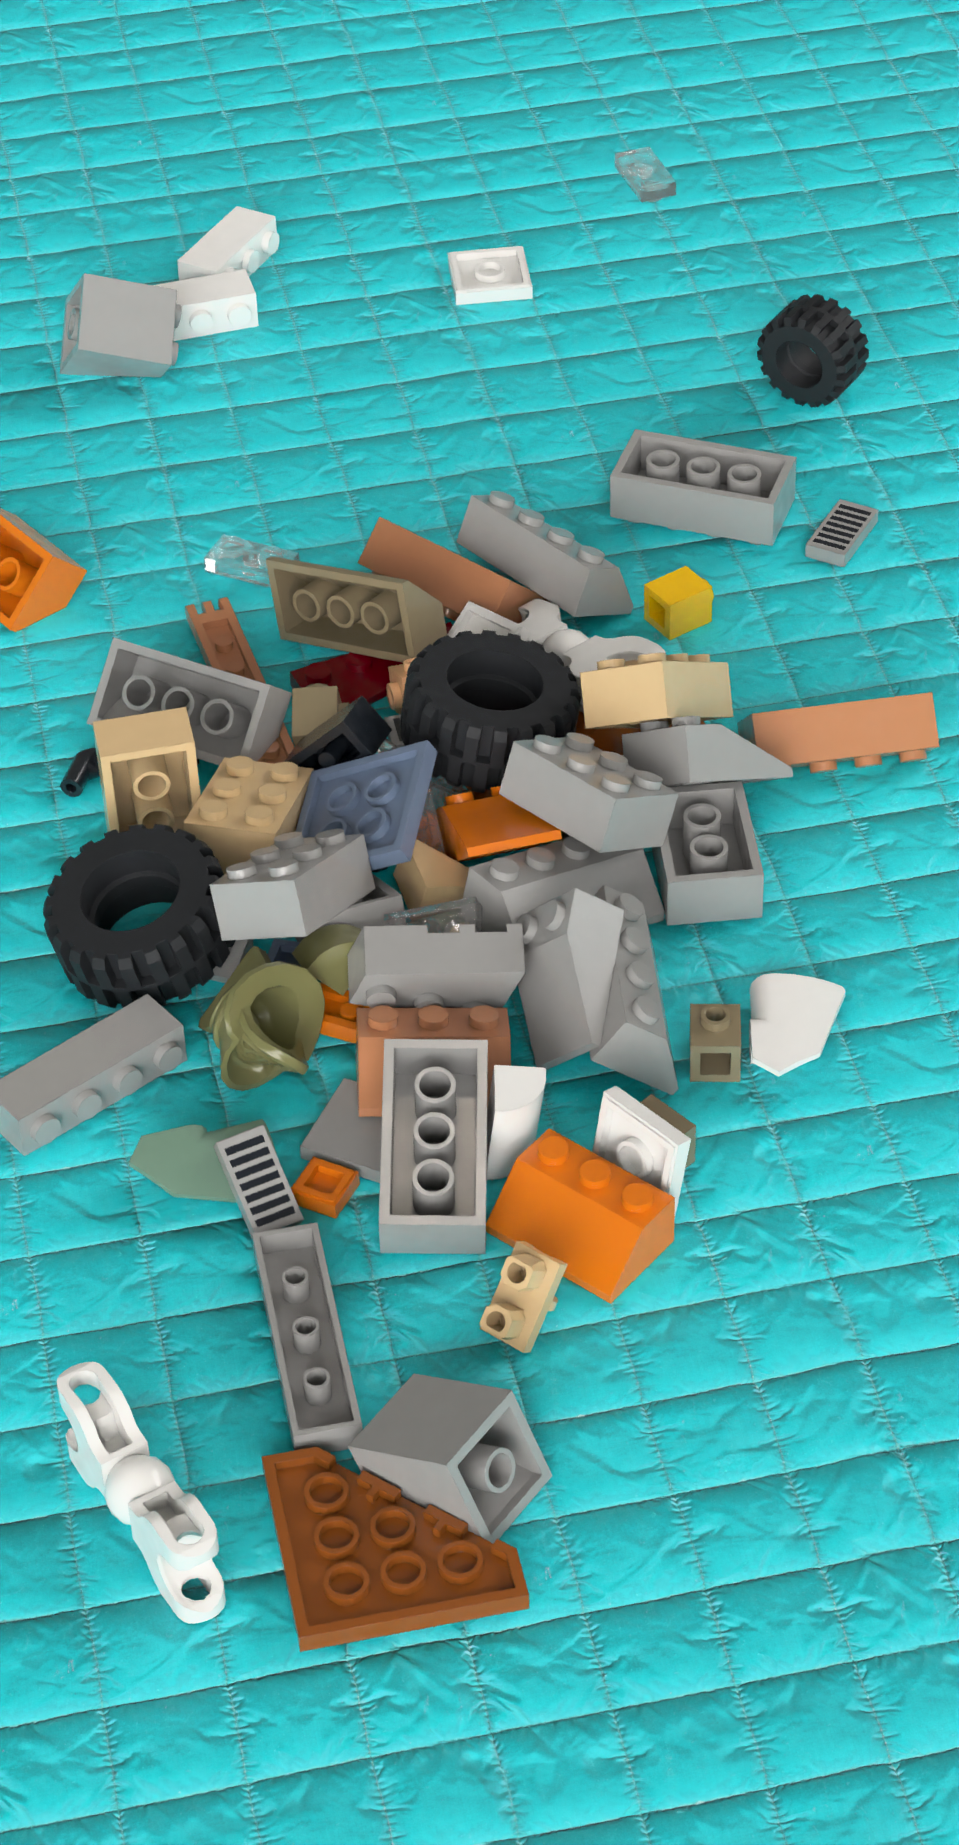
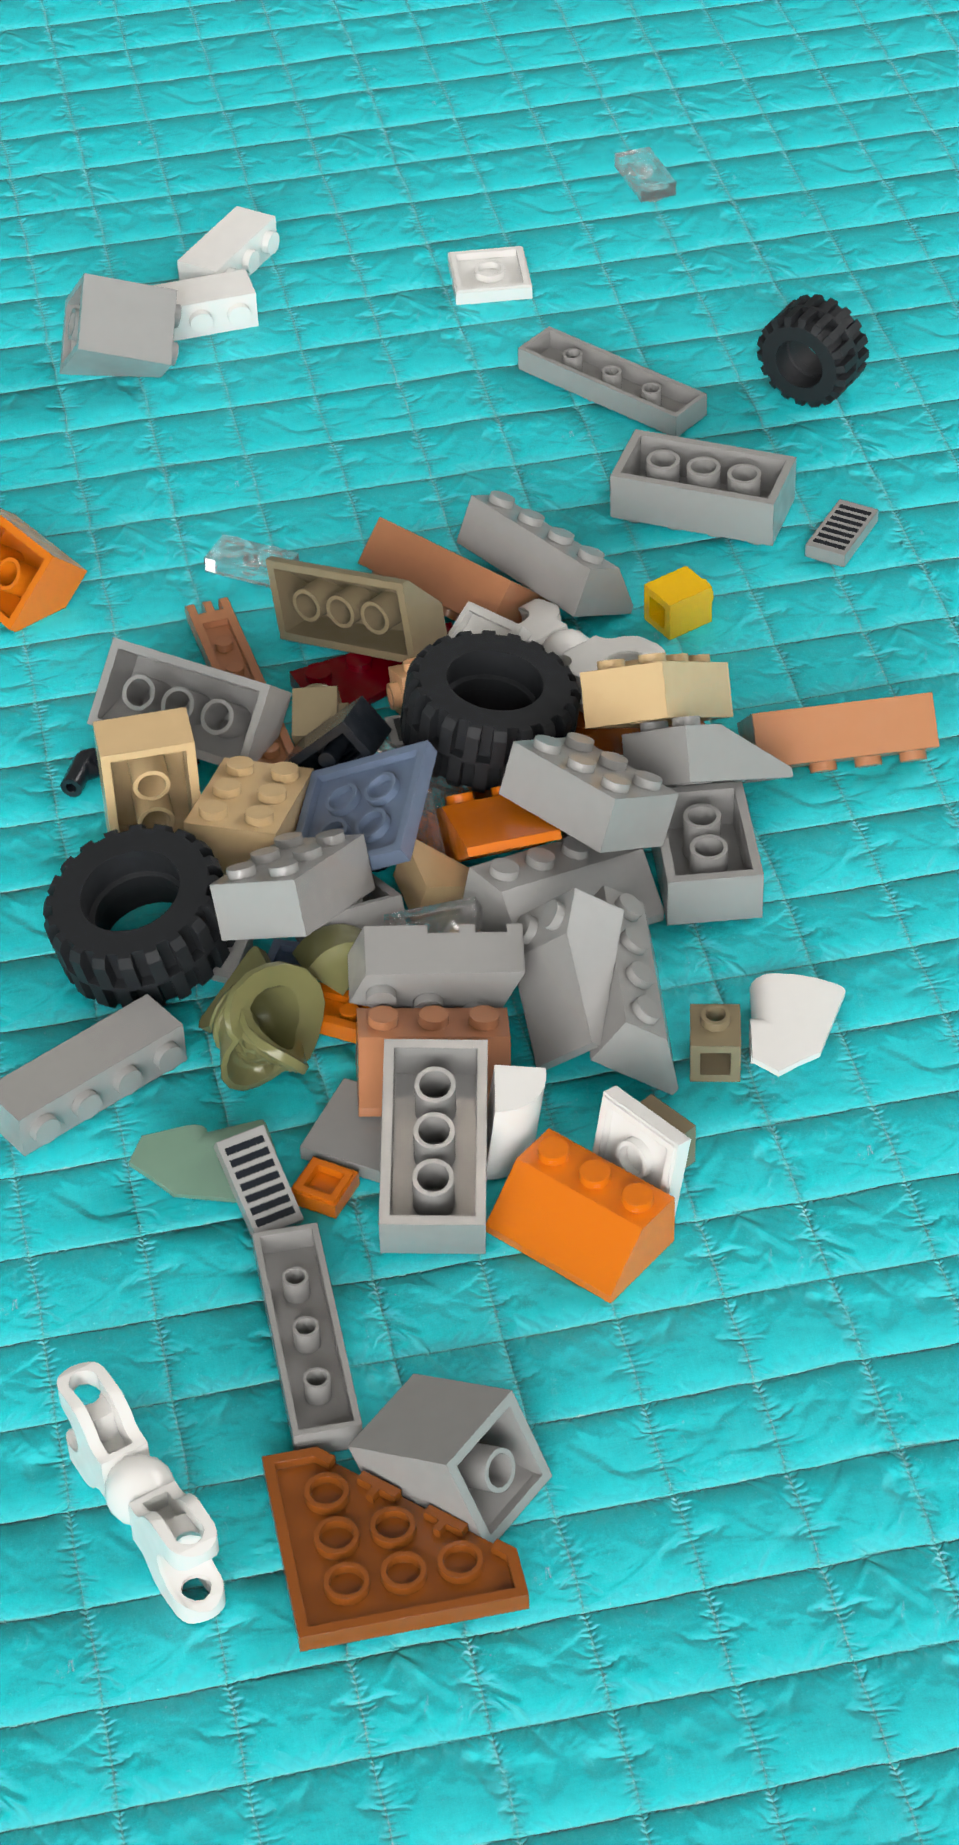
tan hips [479,1241,568,1353] -> none
none -> light grey piece [518,326,707,436]

